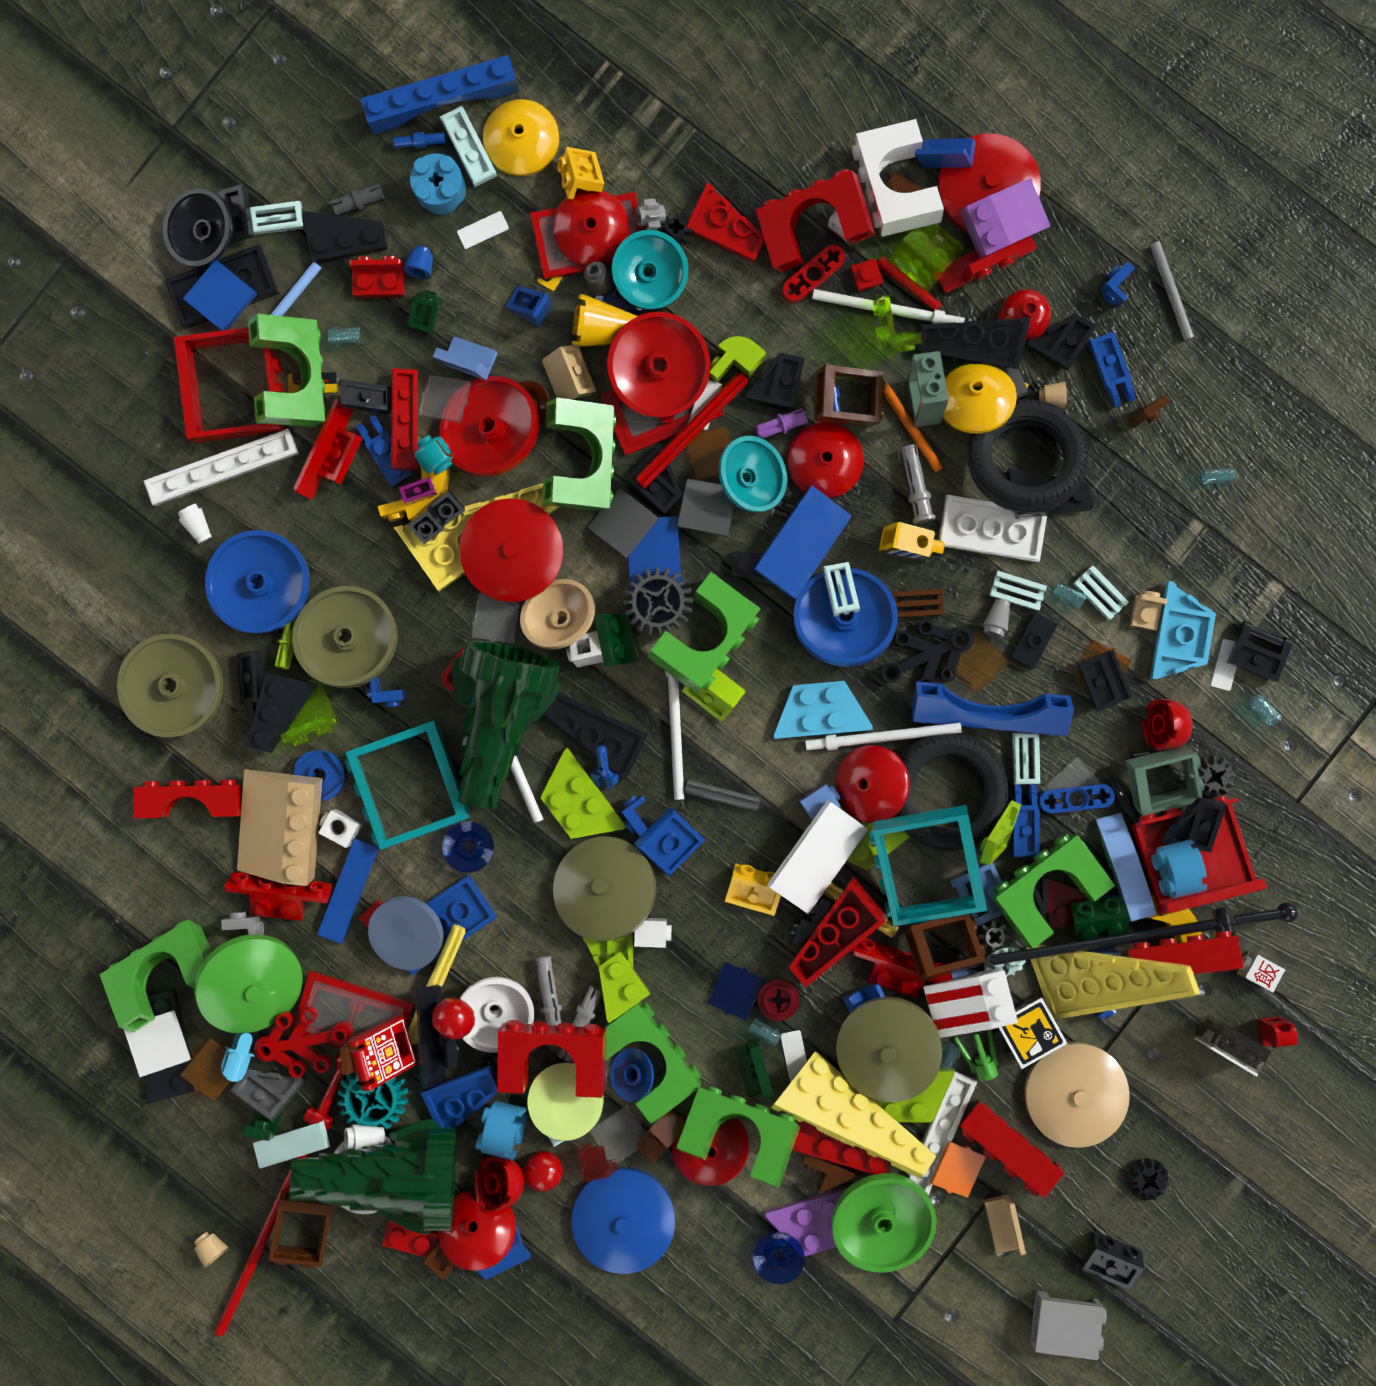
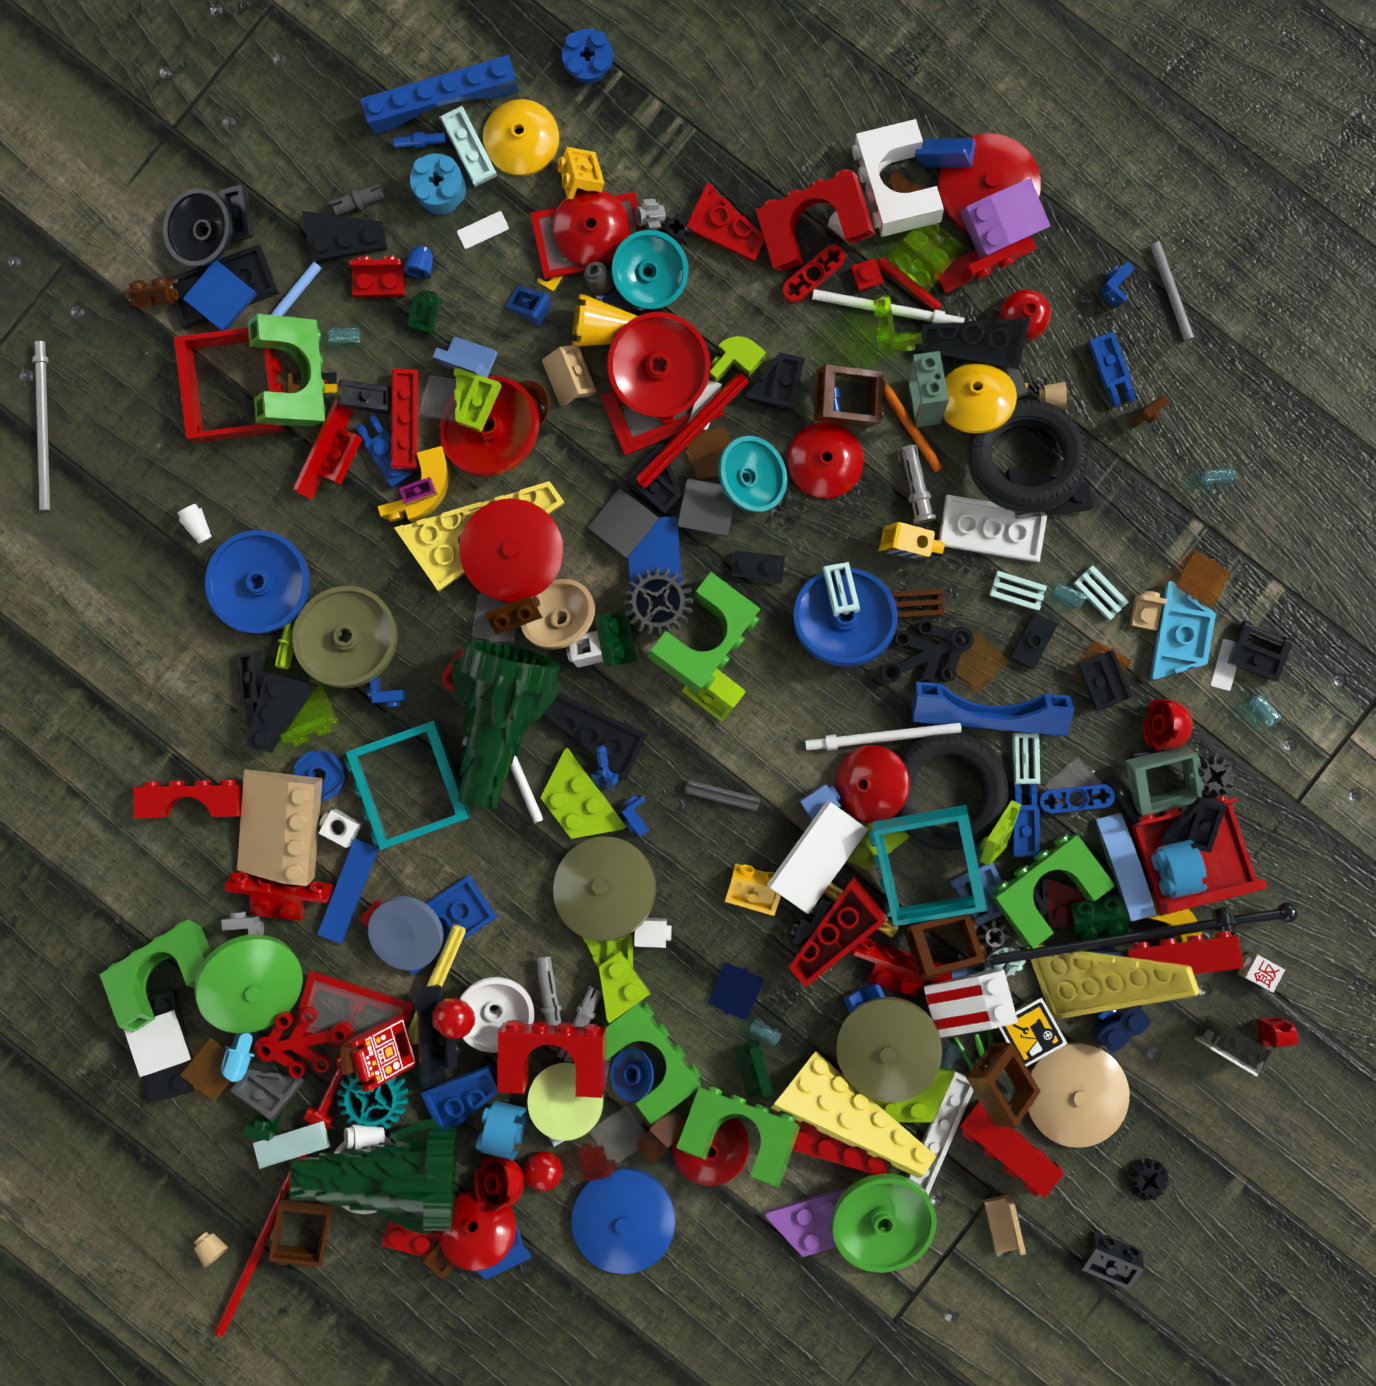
olive dish [117,634,223,737] -> none
white tile [144,429,298,506] -> none
light aqua tile [250,201,305,235] -> none
black slope [407,488,465,544] -> none
teal head [414,435,454,476] -> none
clear blue dish [442,821,494,873] -> none
arch [542,398,616,511] -> none
blue tile [634,807,705,876] -> none
white bar [665,671,684,800] -> none
blue tile [753,486,852,599] -> none
clear blue dish [753,1232,805,1284] -> none
medium lavender axle [756,408,808,438] -> none
dark red gear [758,979,799,1021] -> none
medium azure wing [773,681,873,739] -> none
white sticker [781,1030,807,1082] -> none
reddish brown slope [801,1153,855,1192] -> none
orange piece [930,1141,986,1198] -> none
light grey cone [982,599,1011,639] -> none
black wing [1026,313,1097,371] -> none
light grey panel [1030,1291,1107,1360] -> none
none -> light grey bar [32,341,50,511]
none -> reddish brown hinge [121,276,179,309]
none -> lime wing [454,367,502,432]
none -> reddish brown hinge [485,596,542,635]
none -> blue plate [562,29,613,83]
none -> reddish brown window [966,1042,1041,1128]
none -> dark blue brick [1091,1006,1151,1053]
none -> clear orange piece [1176,550,1231,609]

